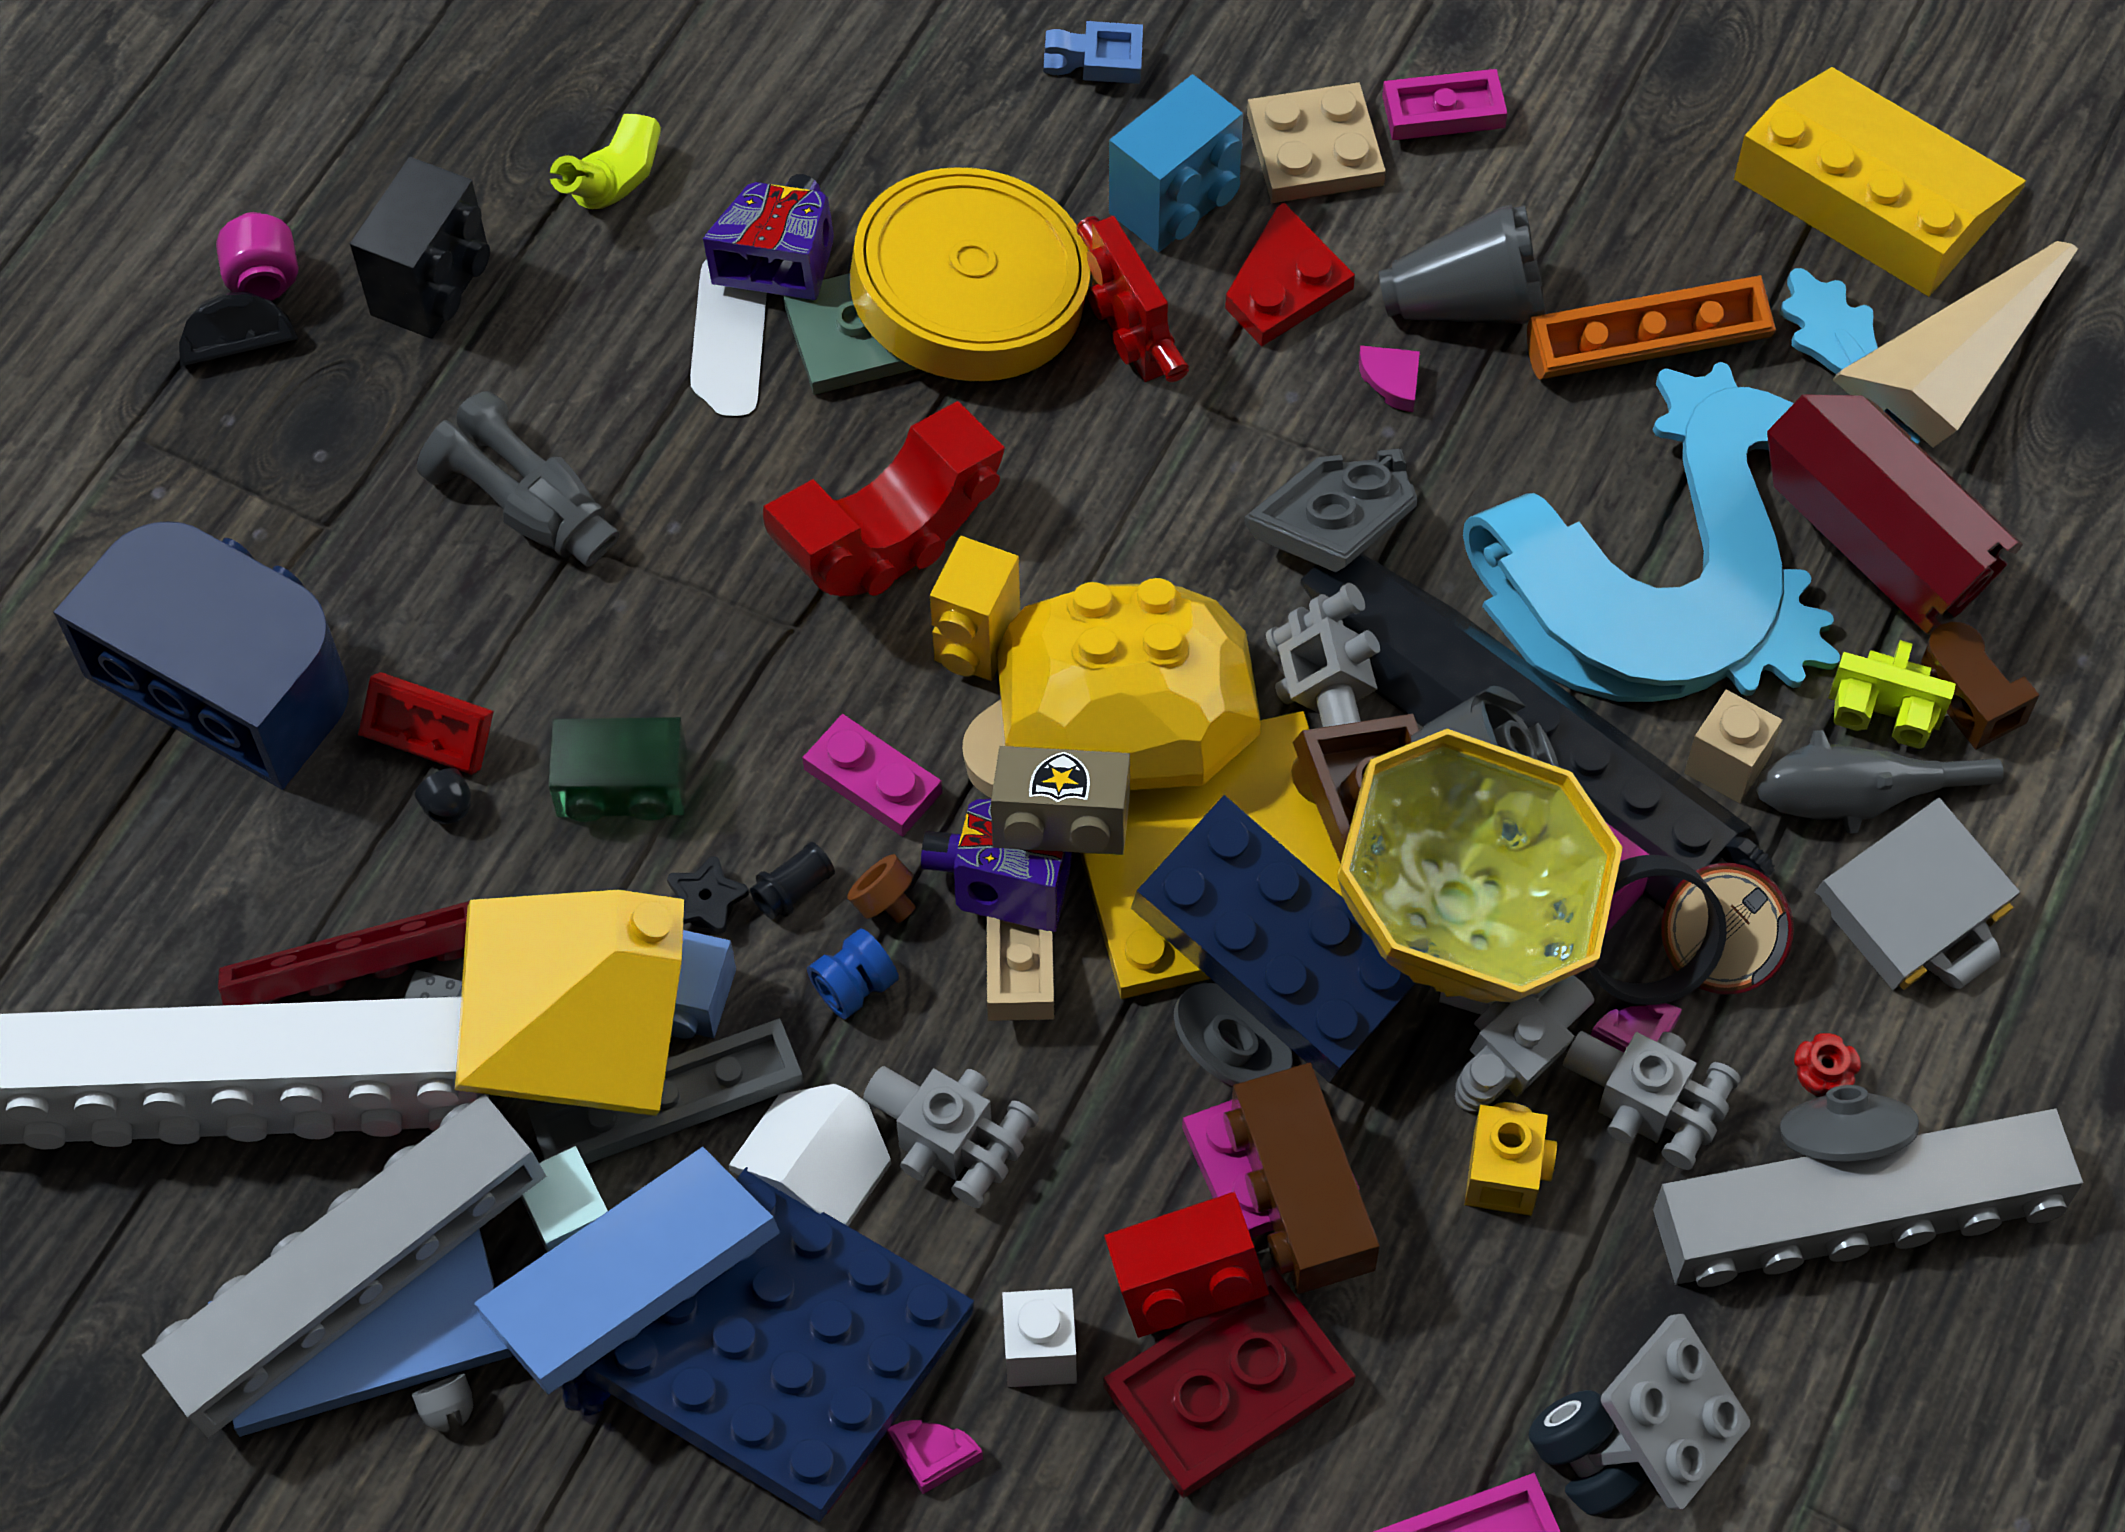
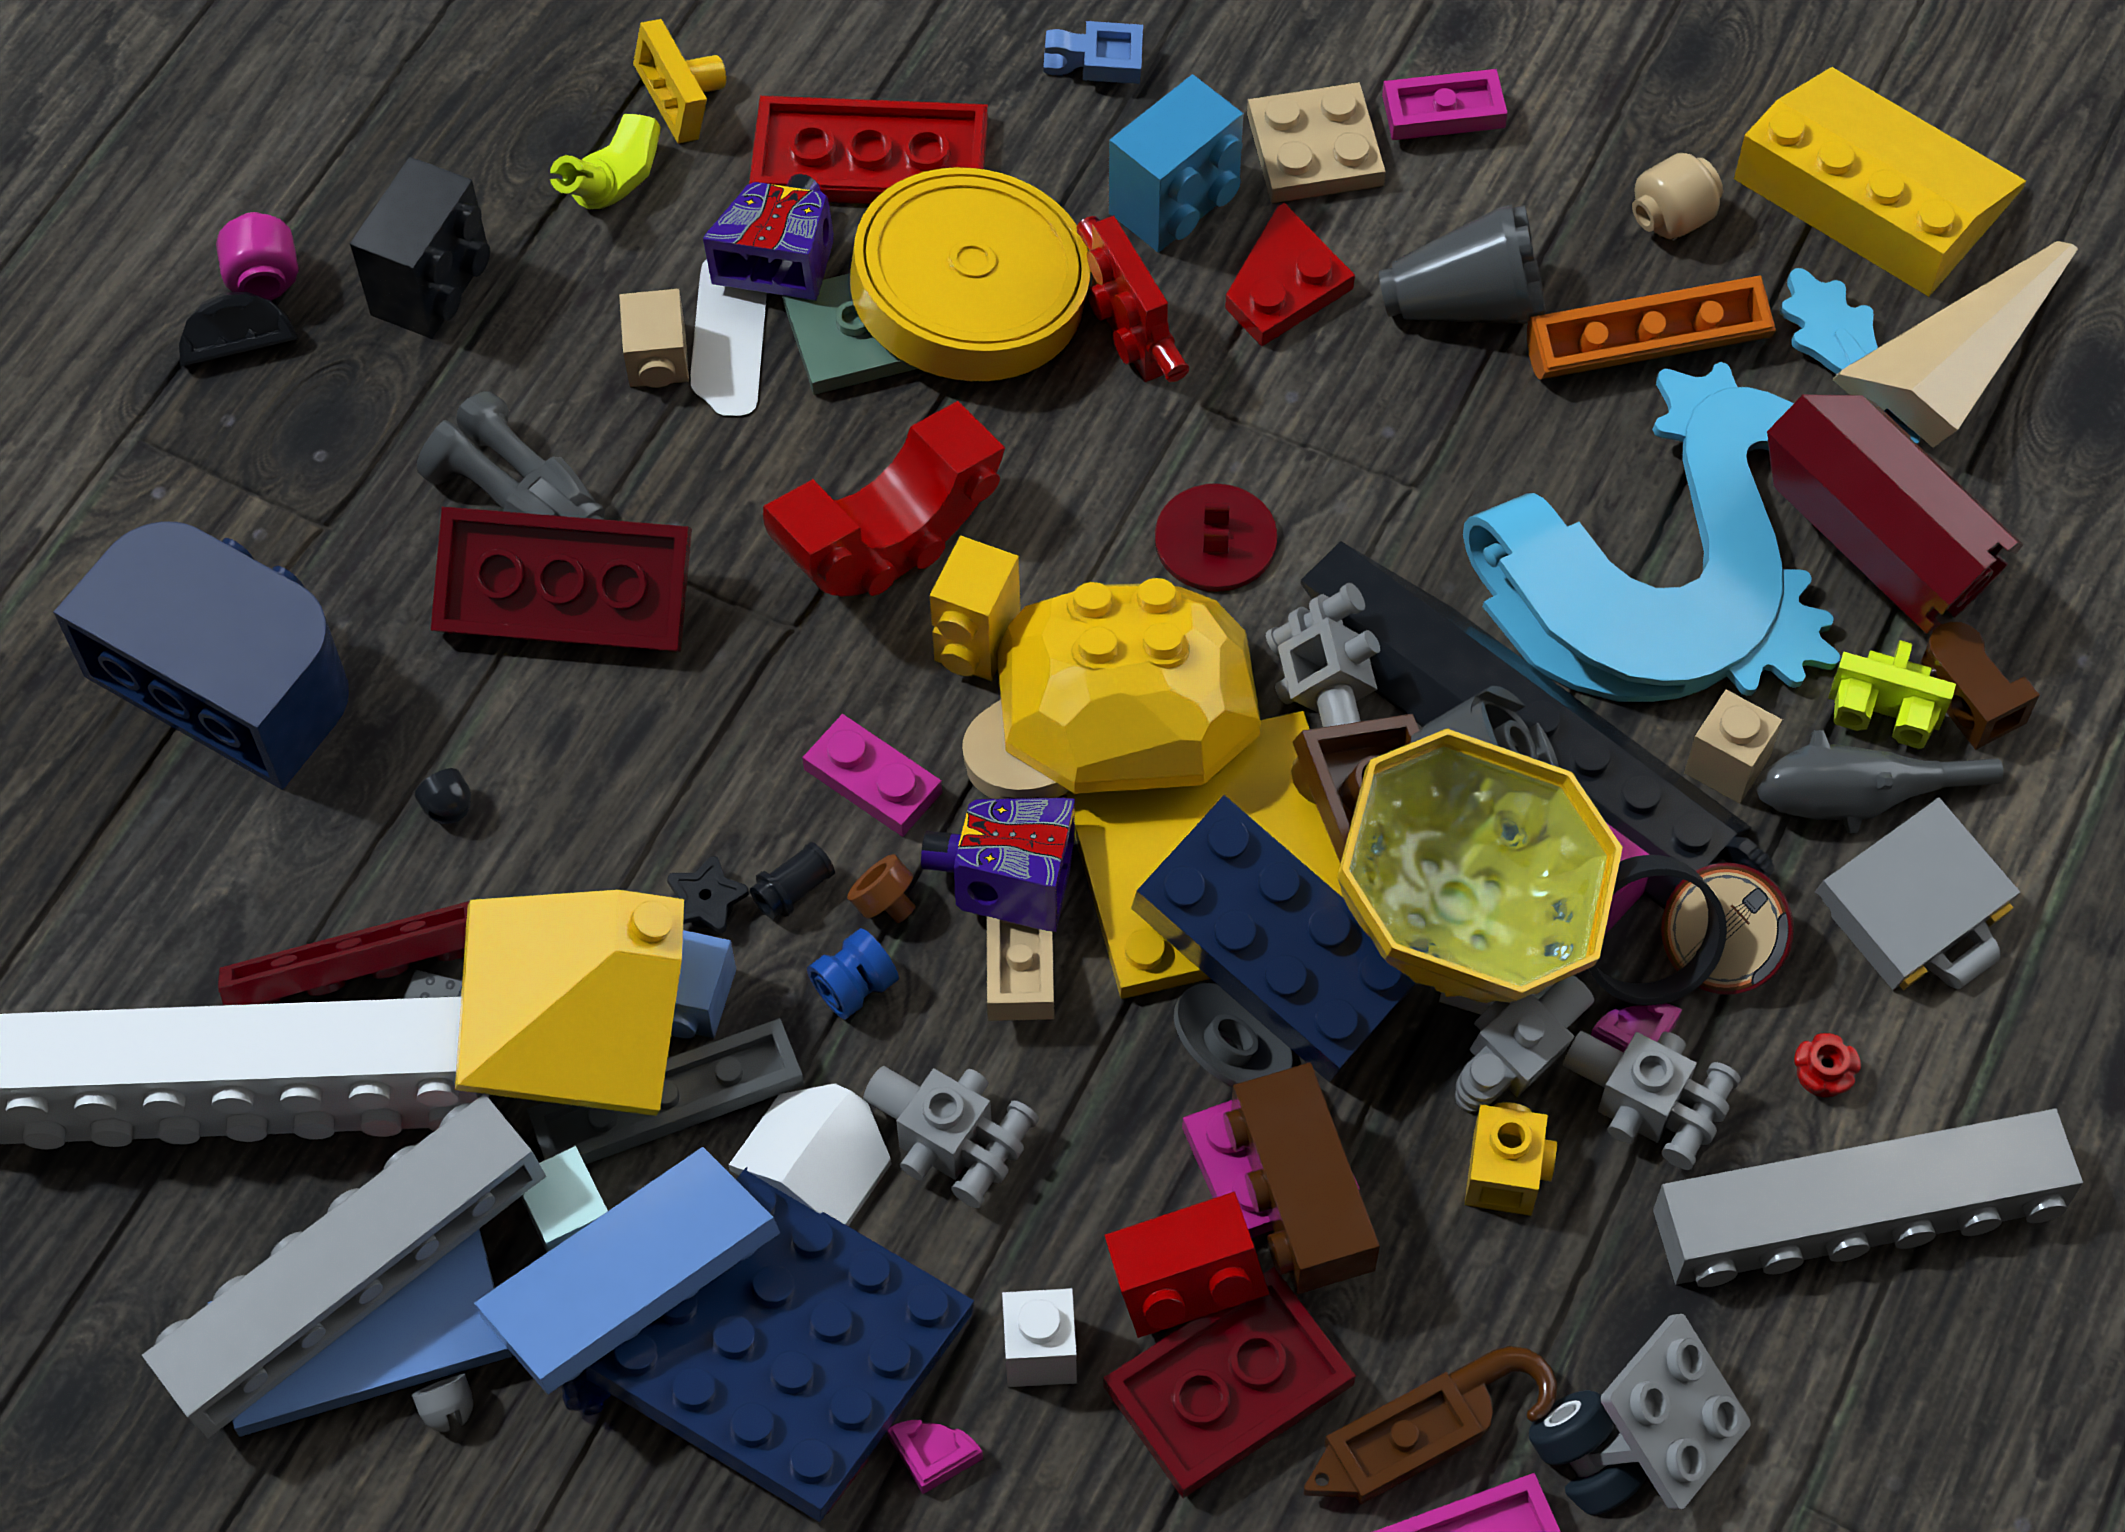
red plate [358,672,494,775] -> none
clear green brick [549,717,687,822] -> none
dark tan brick [991,746,1130,855] -> none
dark grey tile [1245,449,1417,572] -> none
dark pink tile [1359,345,1420,412] -> none
dark grey dish [1780,1085,1919,1162] -> none
none -> dark red plate [431,507,692,652]
none -> tan brick [619,289,689,388]
none -> yellow tile [633,19,726,144]
none -> red tile [749,96,988,204]
none -> dark red piece [1155,484,1277,592]
none -> reddish brown plate [1303,1346,1557,1505]
none -> tan head [1632,153,1723,240]

